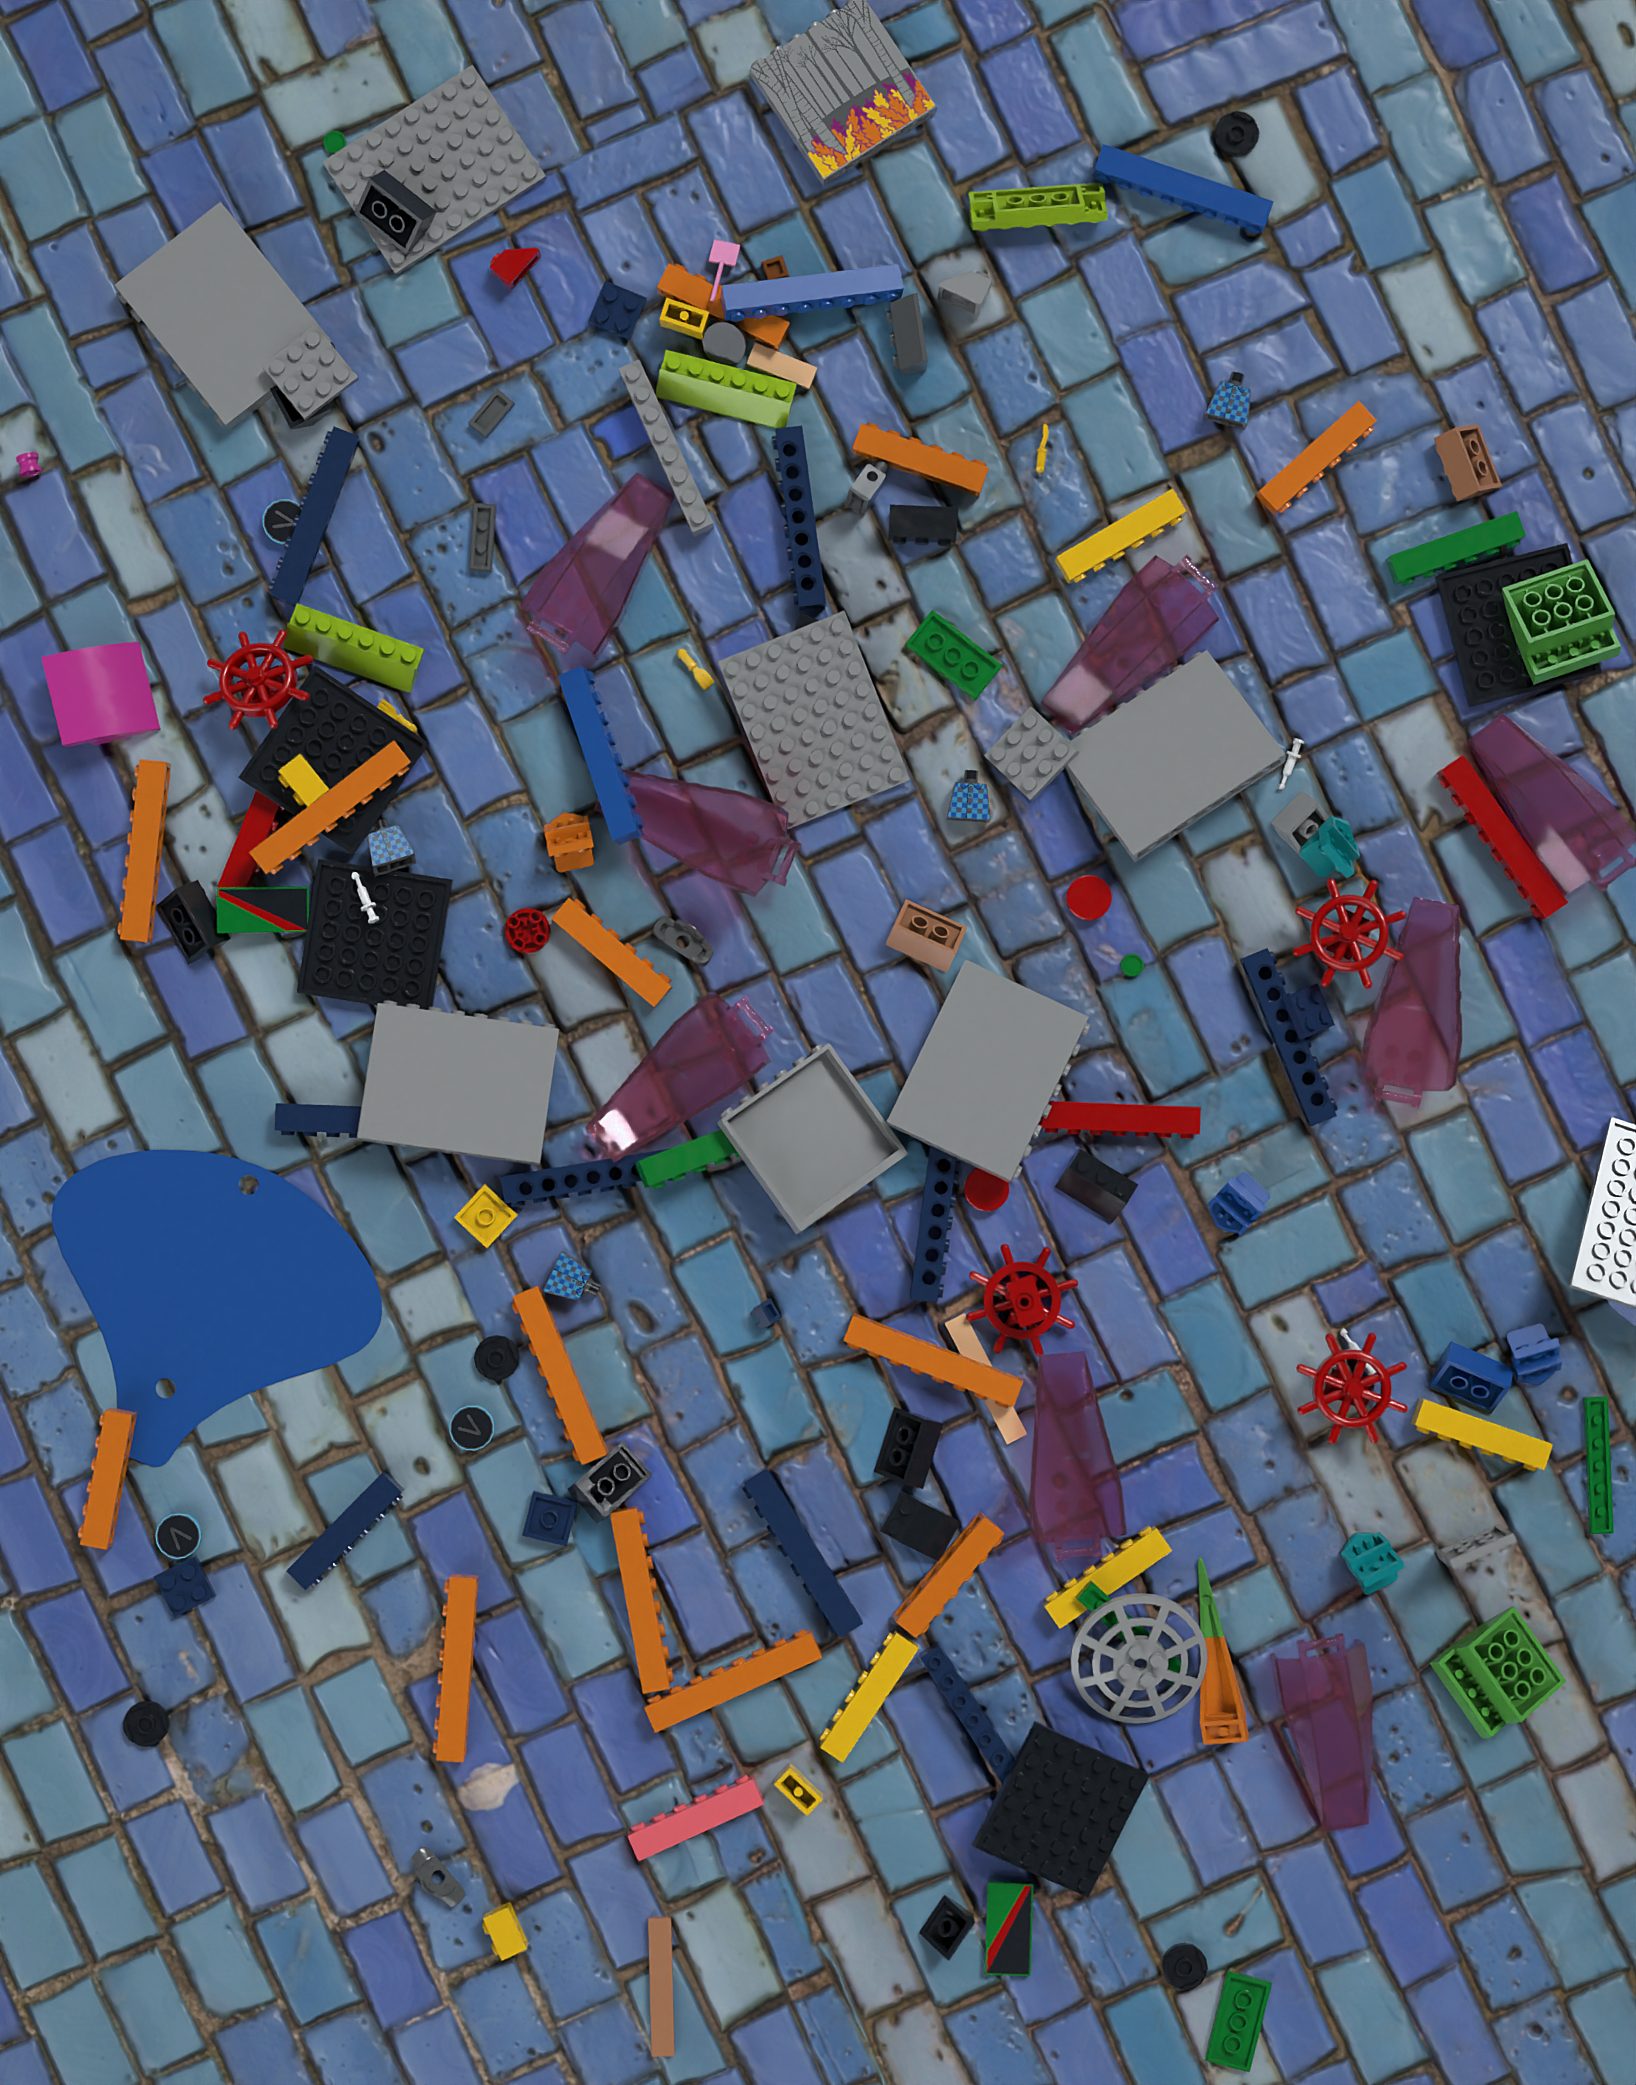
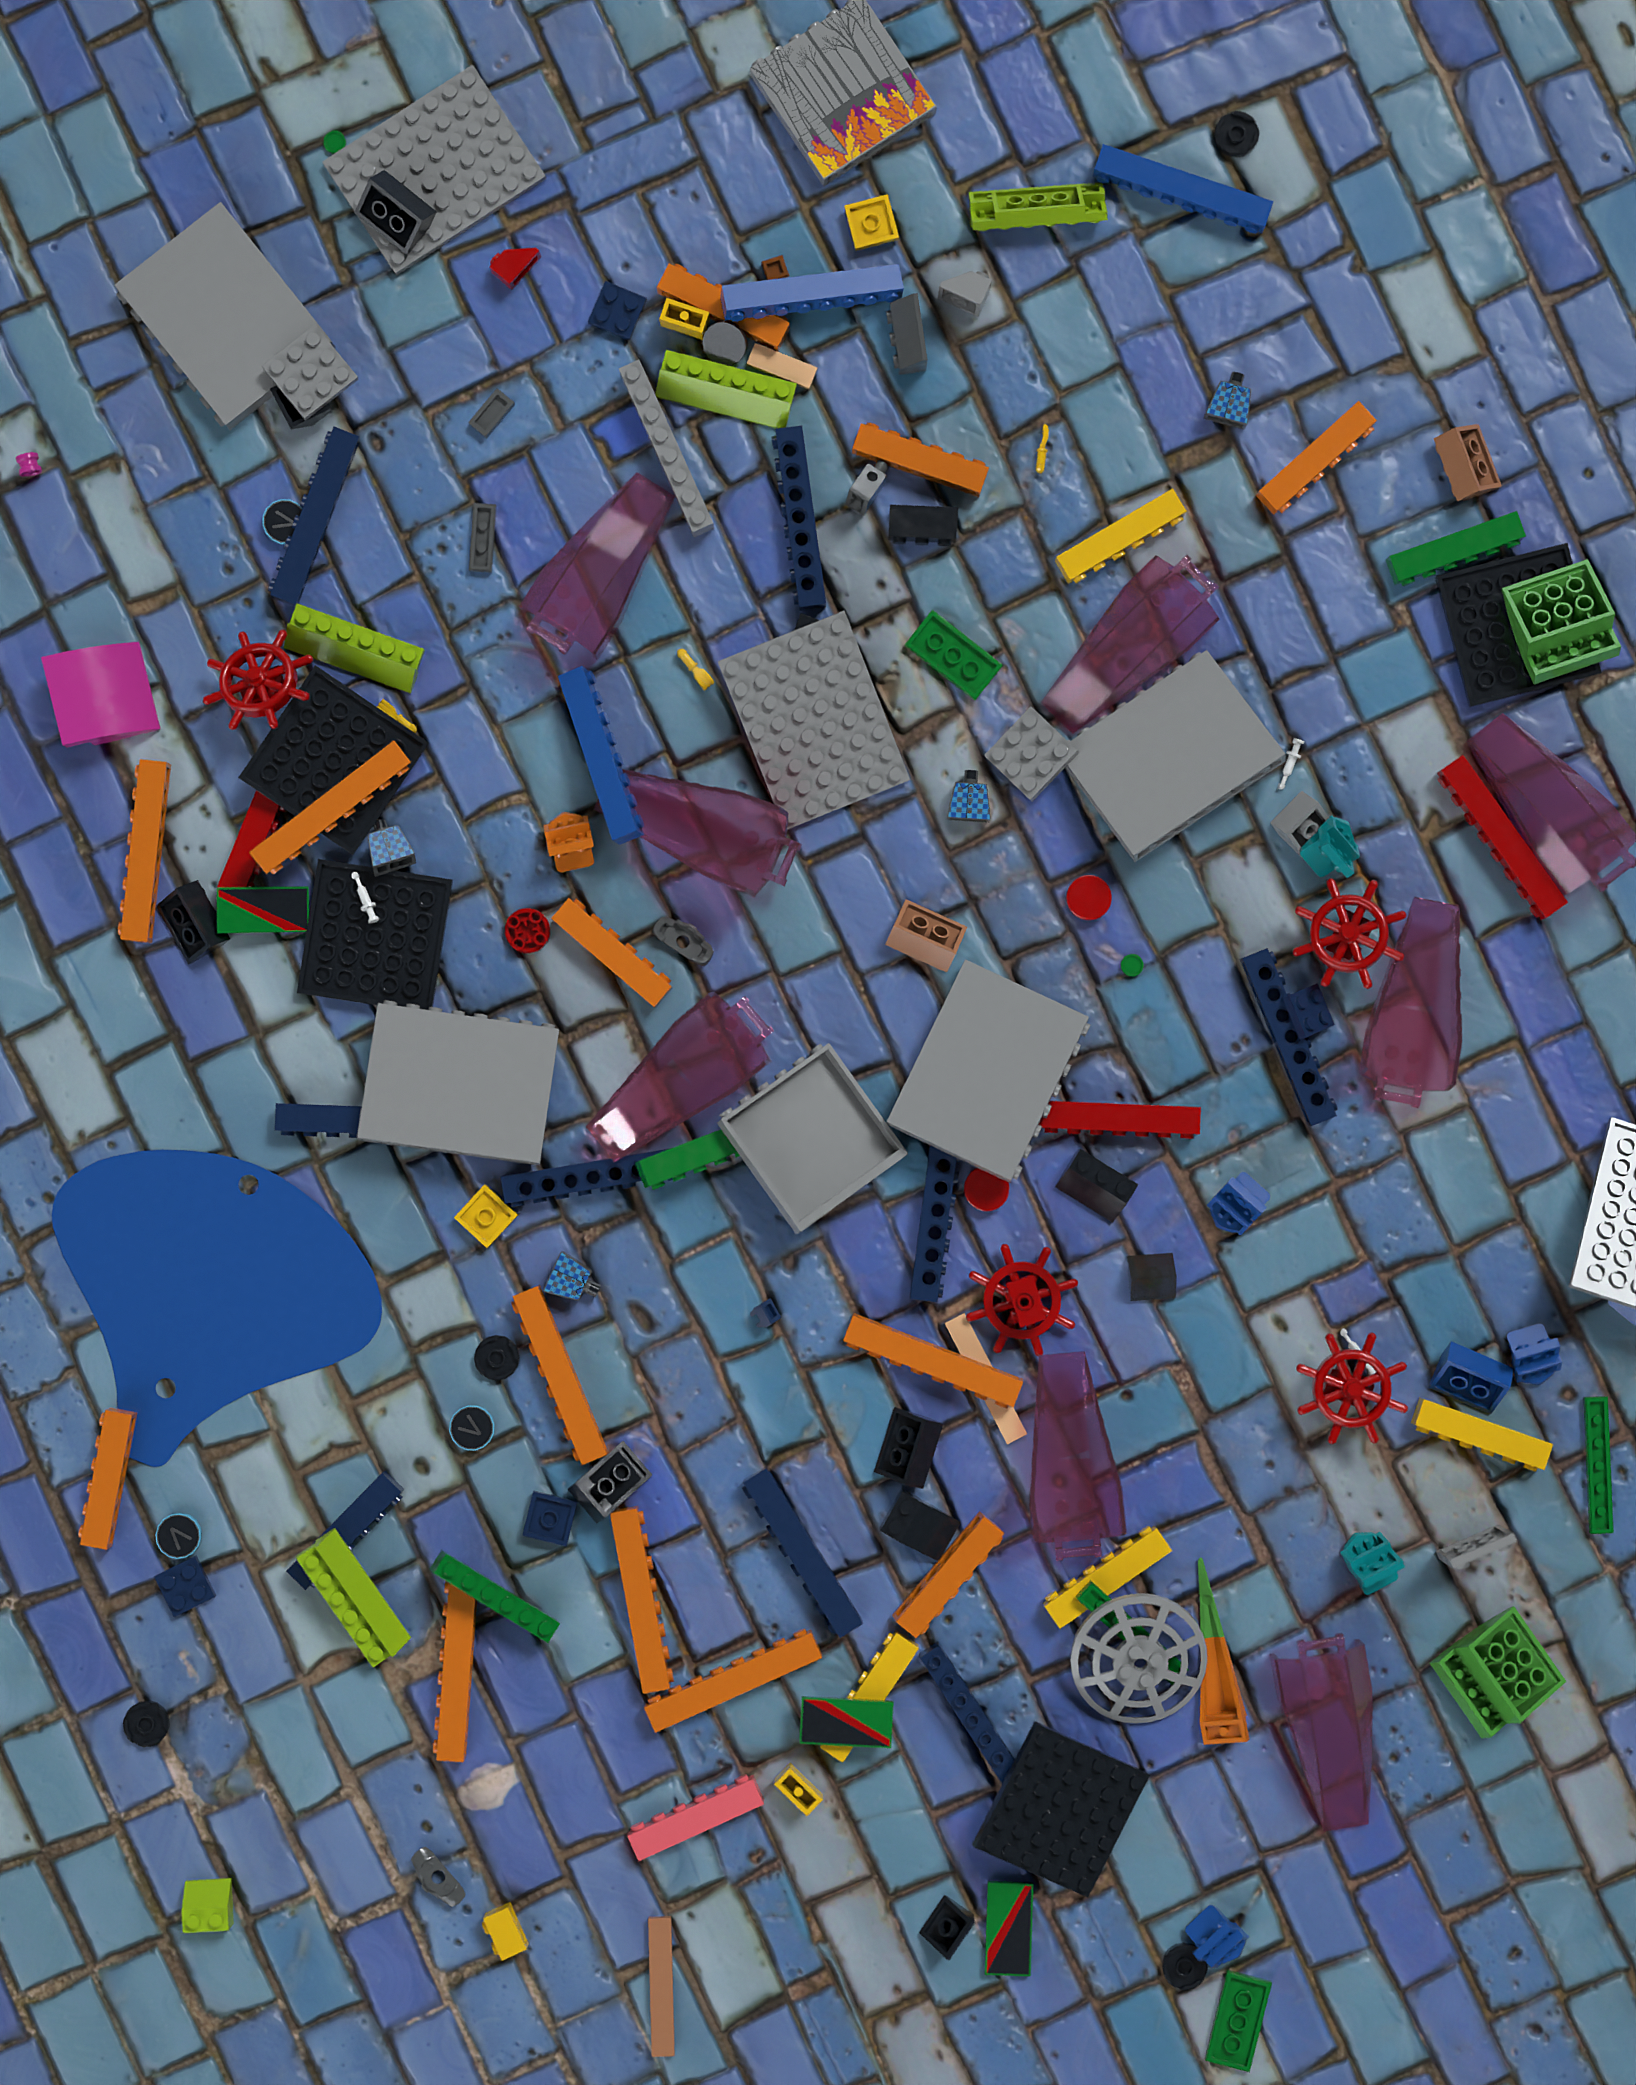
yellow brick [277,754,329,807] -> none
bright pink piece [709,240,740,302] -> none
none -> lime slope [182,1878,234,1933]
none -> lime slope [296,1528,411,1667]
none -> green brick [430,1550,560,1643]
none -> tile [800,1696,893,1748]
none -> yellow plate [844,194,899,251]
none -> clear smoke slope [1127,1253,1177,1301]
none -> blue piece [1185,1905,1249,1968]

